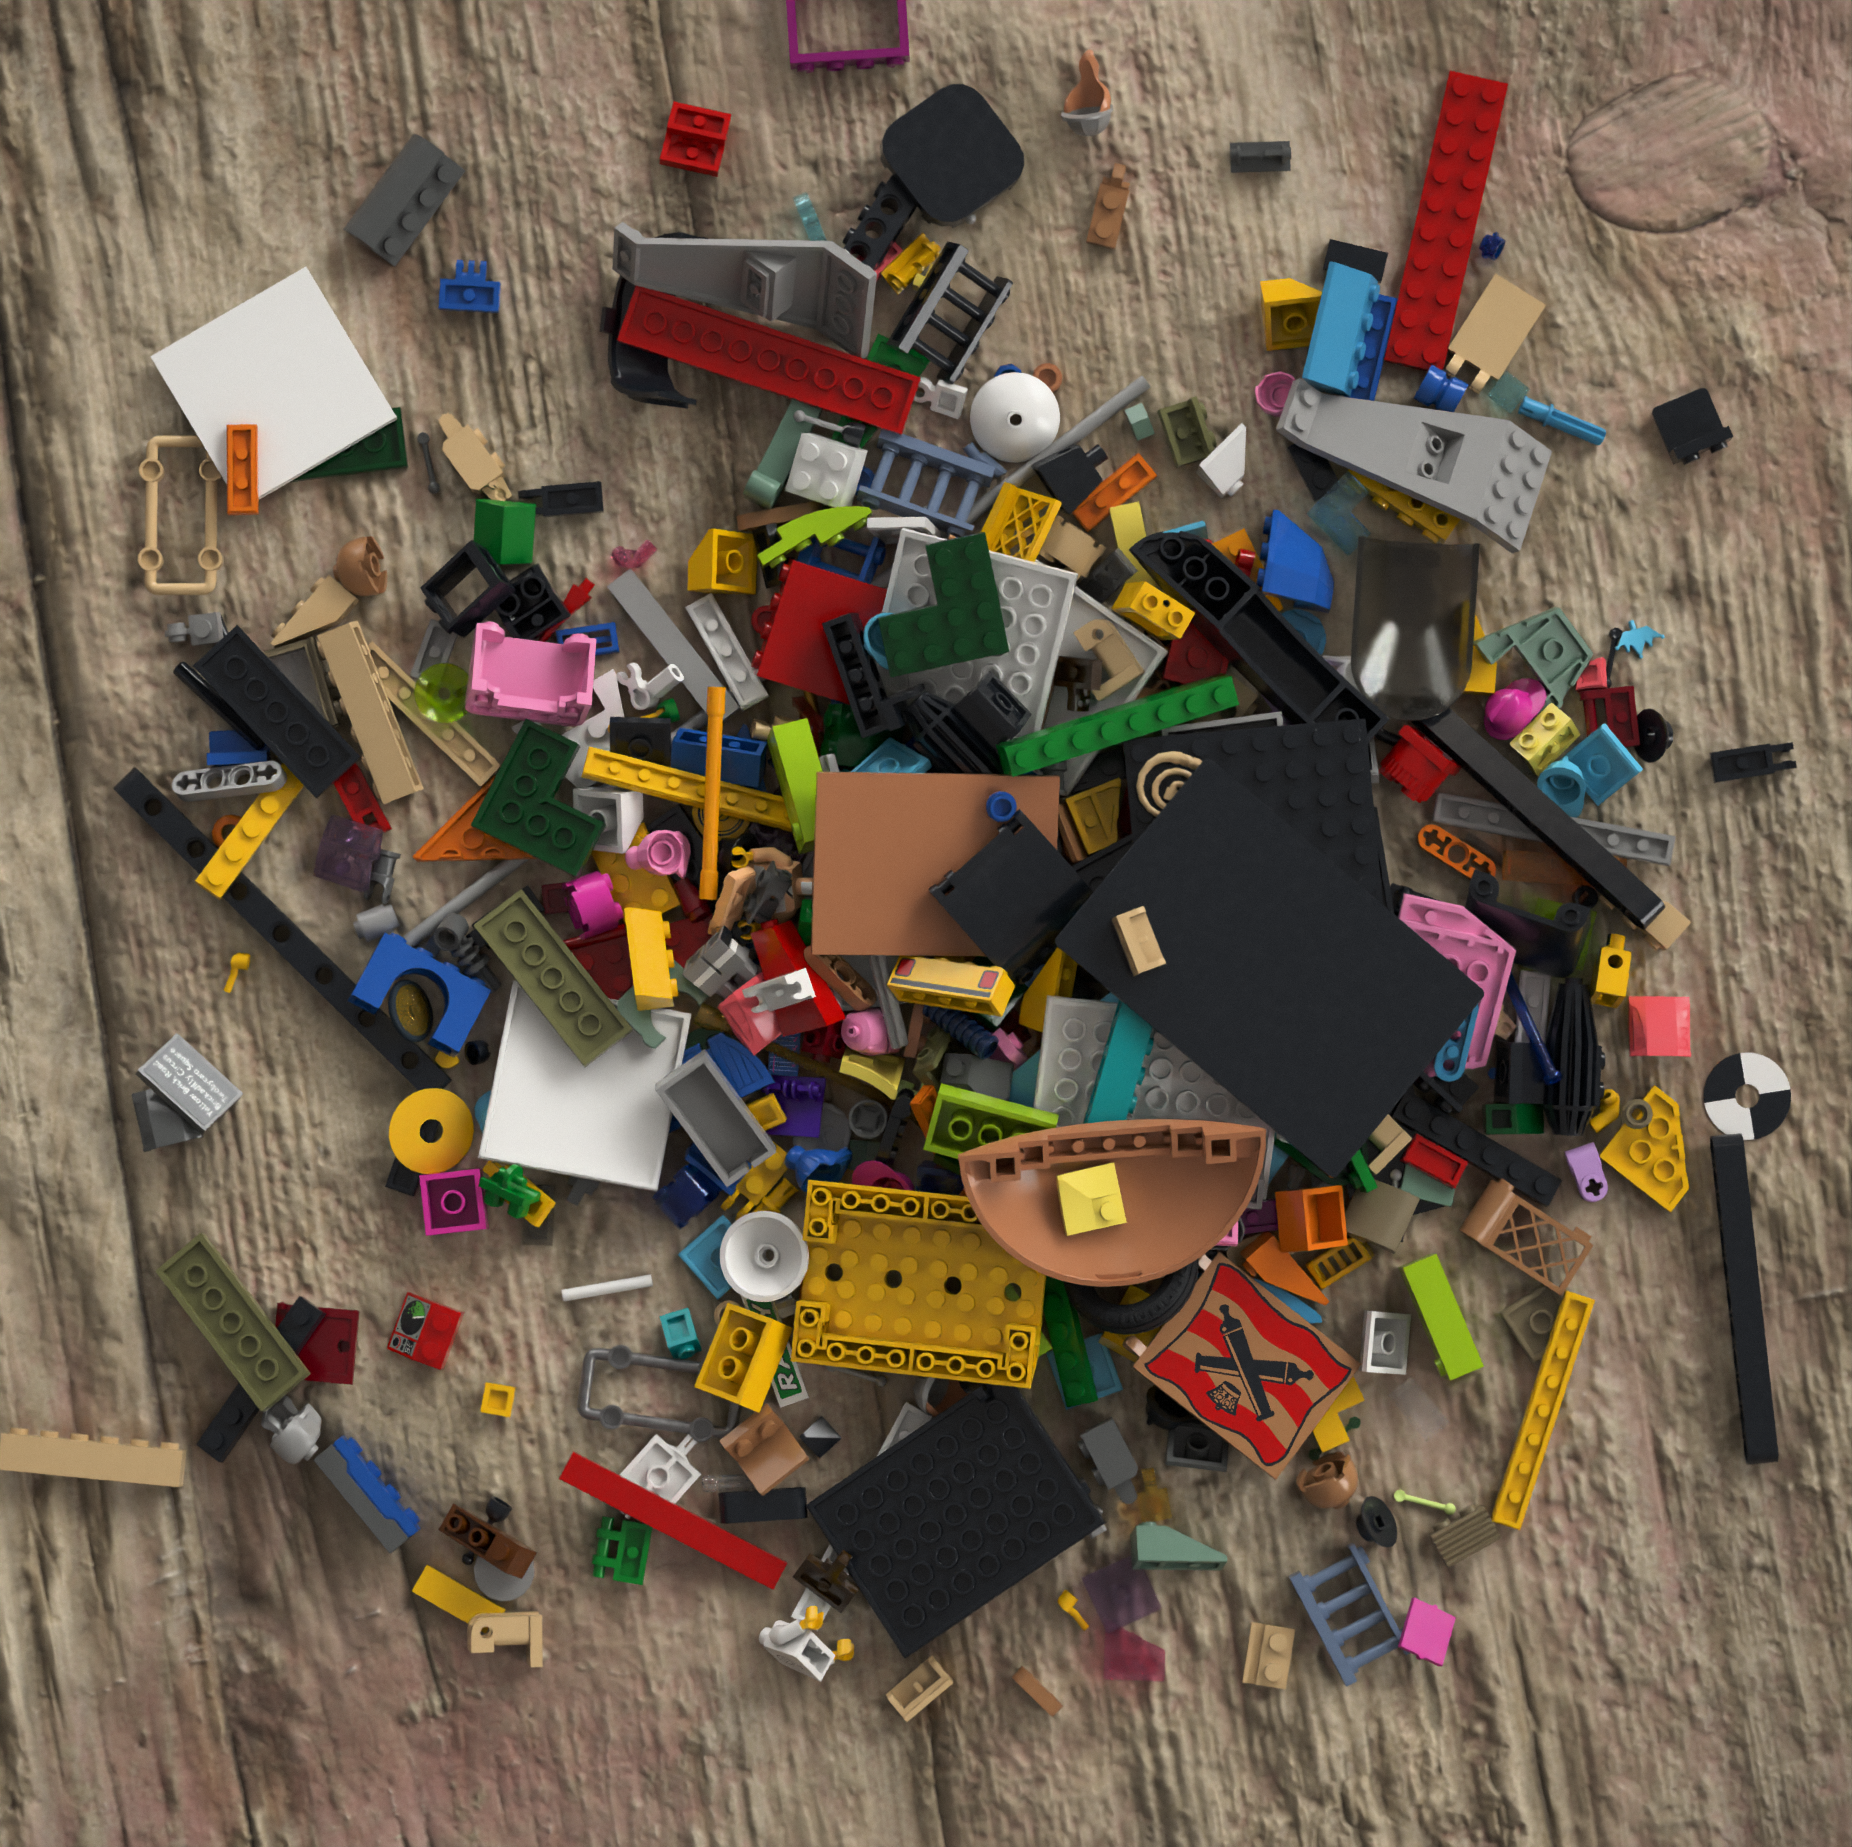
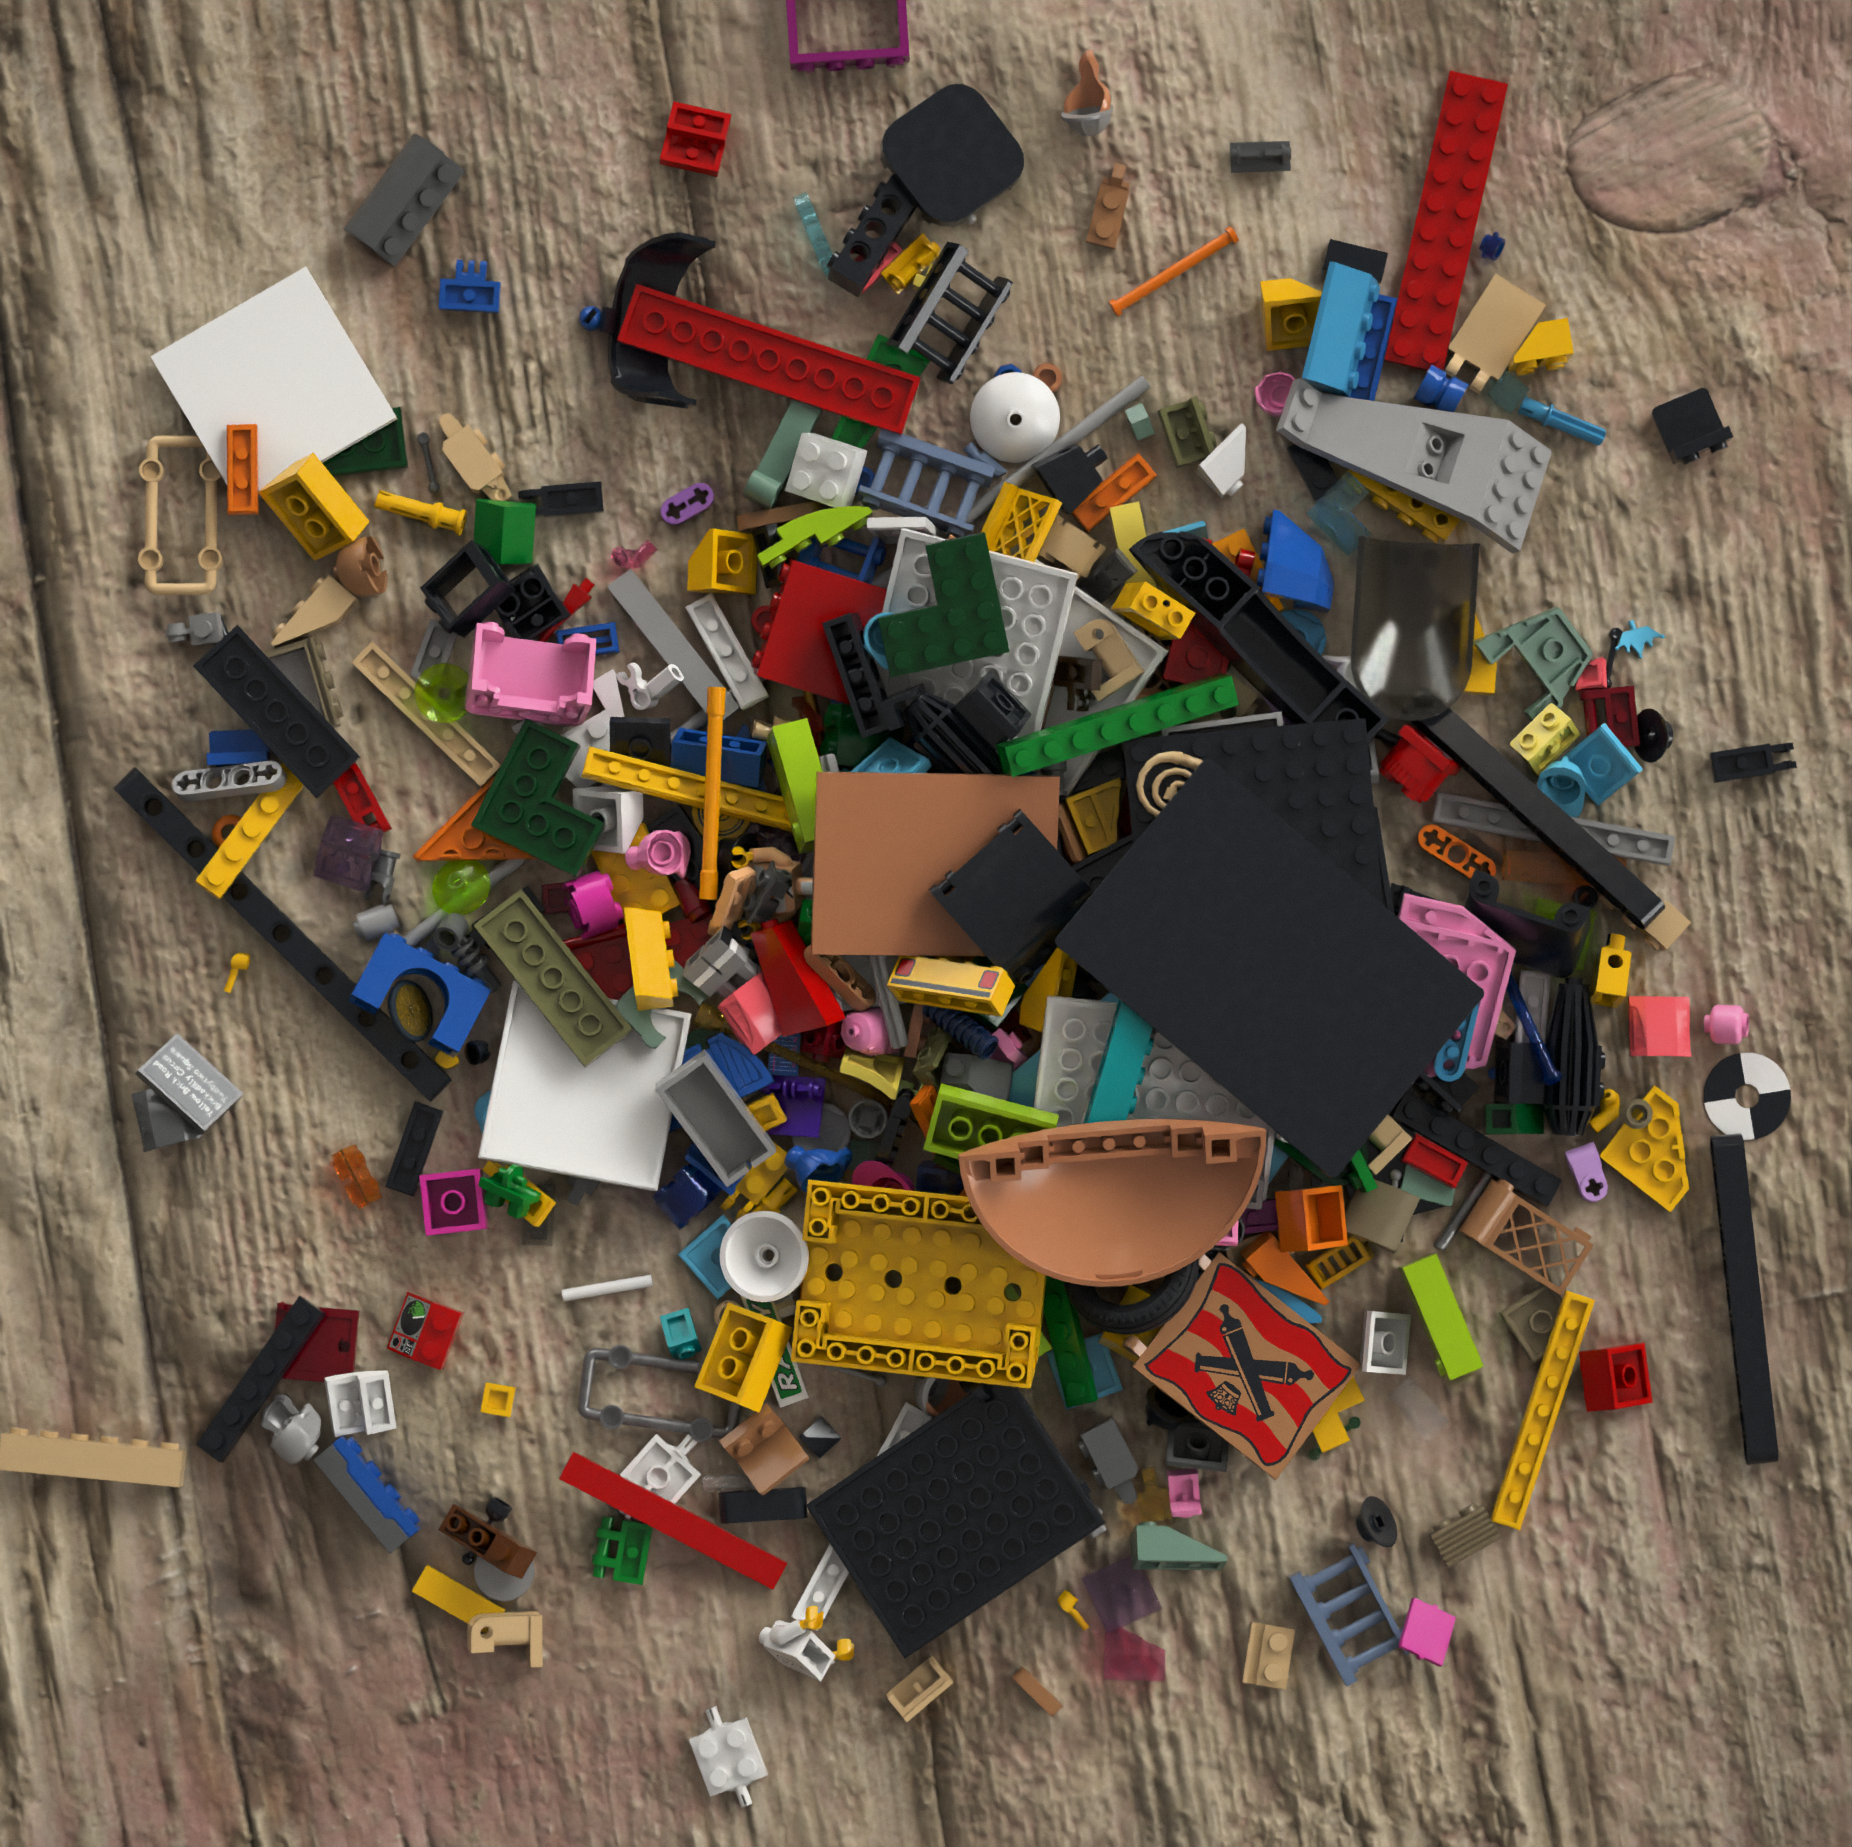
olive plate [155,1233,311,1412] -> none
black axle [173,661,265,750] -> none
tan brick [317,620,424,804] -> none
yellow sticker [389,1088,474,1174] -> none
green hinge [607,698,680,733] -> none
light grey wing [612,222,877,359] -> none
white hinge [742,968,816,1013] -> none
hinge [793,410,866,448] -> none
dark brown hinge [793,1550,859,1613] -> none
white plate [914,377,968,419] -> none
blue plate [986,791,1017,822] -> none
light yellow plate [1056,1162,1127,1236] -> none
tan hinge [1112,906,1166,976] -> none
medium nougat cylinder [1296,1452,1358,1509] -> none
yellowish green hinge [1394,1490,1456,1515] -> none
dark pink piece [1484,678,1547,740] -> none
none -> yellow slope [258,453,370,561]
none -> white slope [324,1371,396,1437]
none -> clear orange hinge [331,1144,382,1209]
none -> yellow pin [375,490,468,536]
none -> clear neon green dish [432,861,491,915]
none -> blue hinge [579,306,602,331]
none -> medium lavender beam [661,483,714,526]
none -> white plate [689,1706,768,1808]
none -> orange bar [1108,226,1239,317]
none -> bright pink bracket [1167,1468,1202,1518]
none -> flat silver bar [1434,1172,1494,1251]
none -> yellow slope [1507,318,1574,376]
none -> red slope [1579,1343,1653,1412]
none -> bright pink head [1704,1005,1749,1044]

